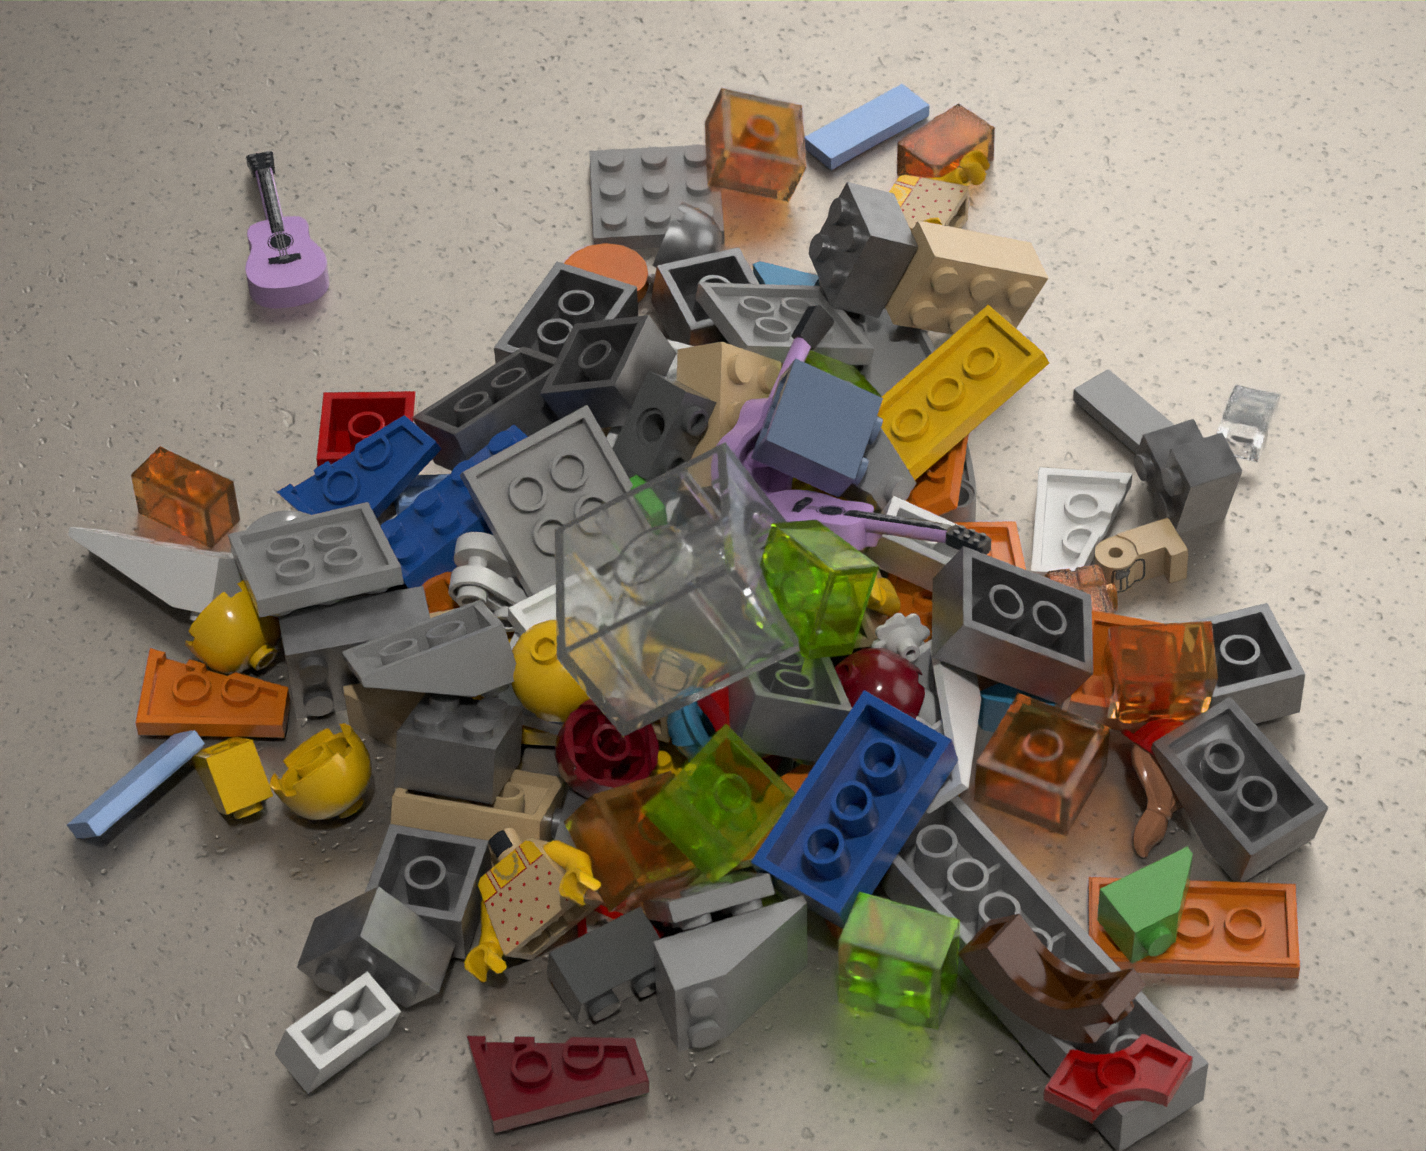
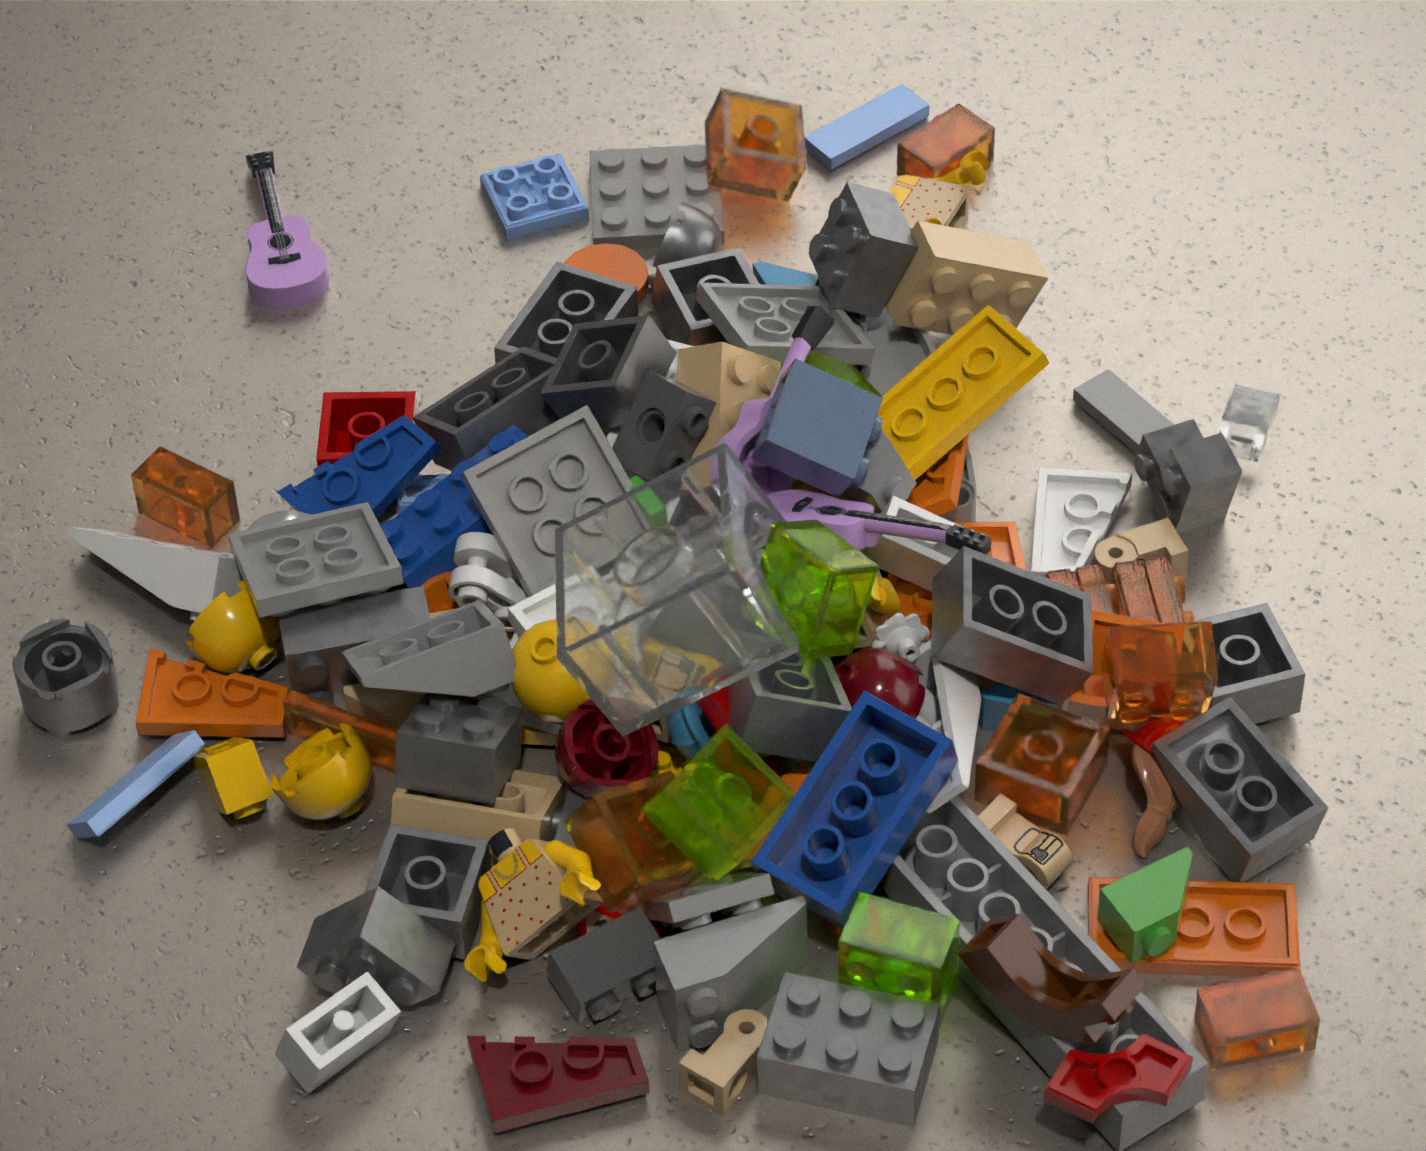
none -> flat silver brick [12,619,119,737]
none -> clear orange tile [282,690,398,774]
none -> light blue tile [480,154,589,240]
none -> tan leg [679,1009,768,1116]
none -> flat silver brick [757,971,940,1128]
none -> tan leg [978,793,1073,889]
none -> clear orange brick [1110,557,1195,625]
none -> clear orange brick [1194,968,1320,1071]

